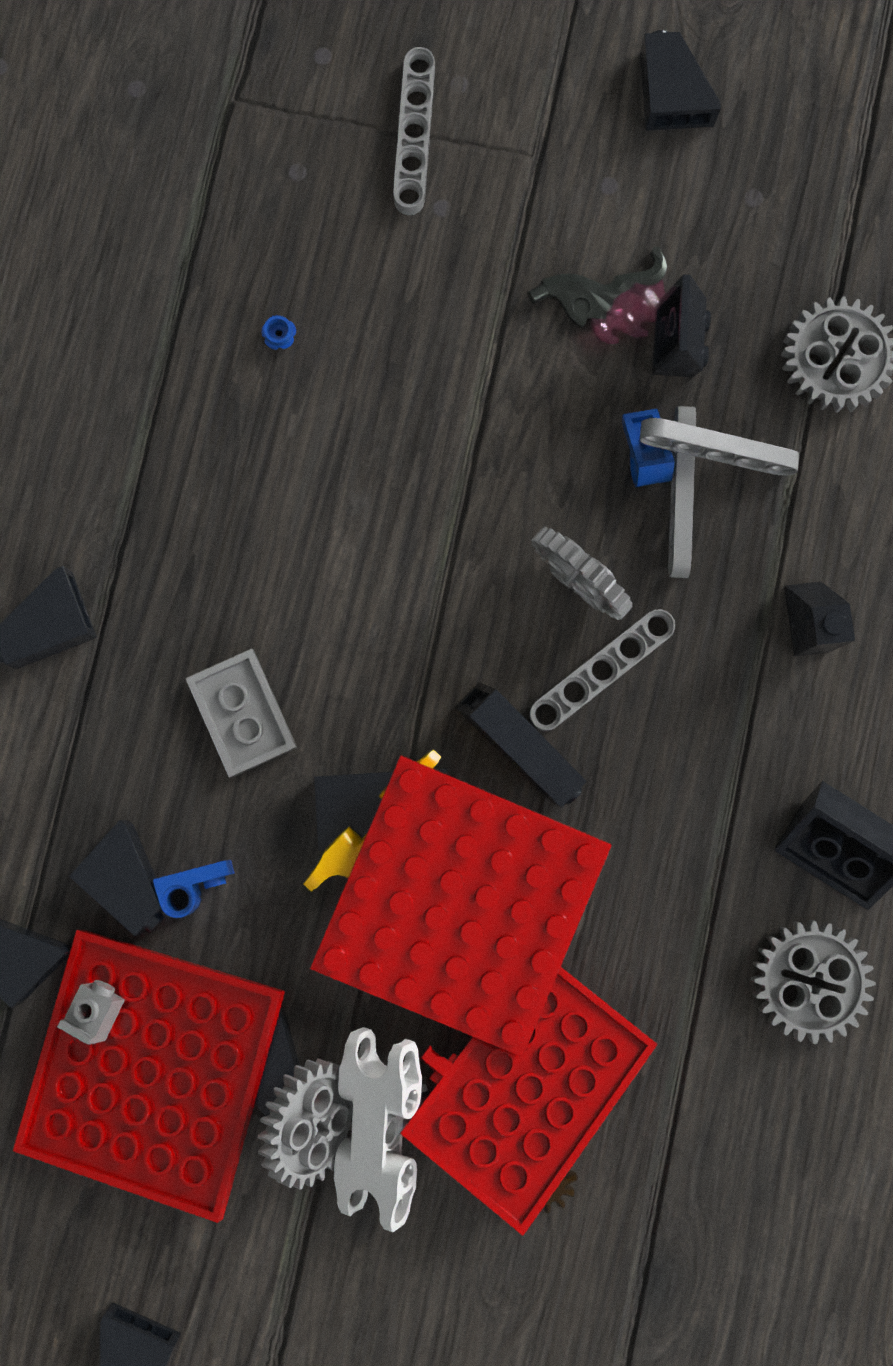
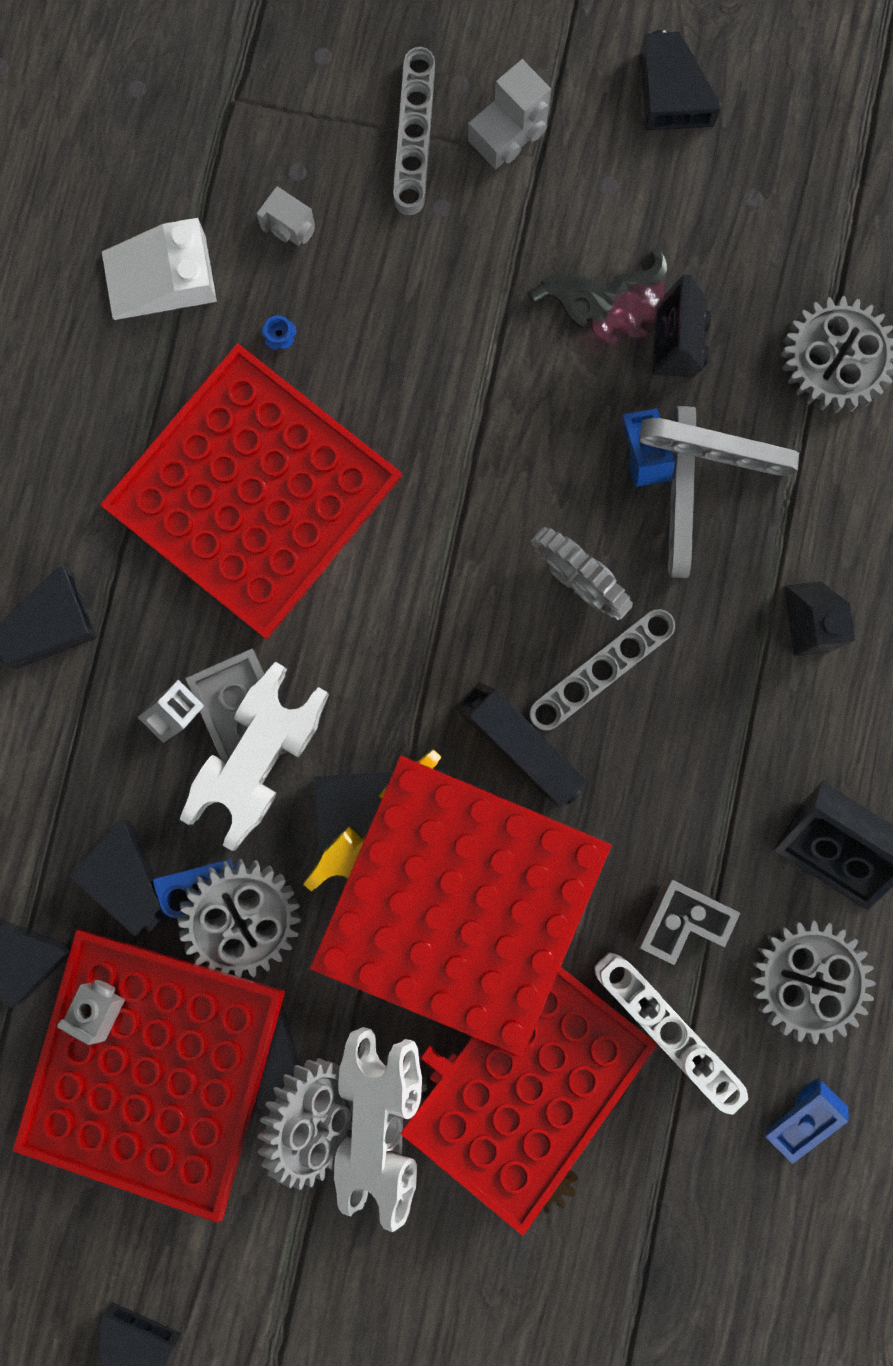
none -> red plate [100,343,403,640]
none -> white slope [102,218,217,320]
none -> light grey brick [137,680,204,743]
none -> light grey gear [177,859,301,977]
none -> white piece [180,662,329,851]
none -> light grey brick [257,186,315,246]
none -> light grey brick [468,59,551,170]
none -> white piece [594,952,748,1115]
none -> light grey brick [634,878,740,965]
none -> blue plate [765,1079,849,1164]

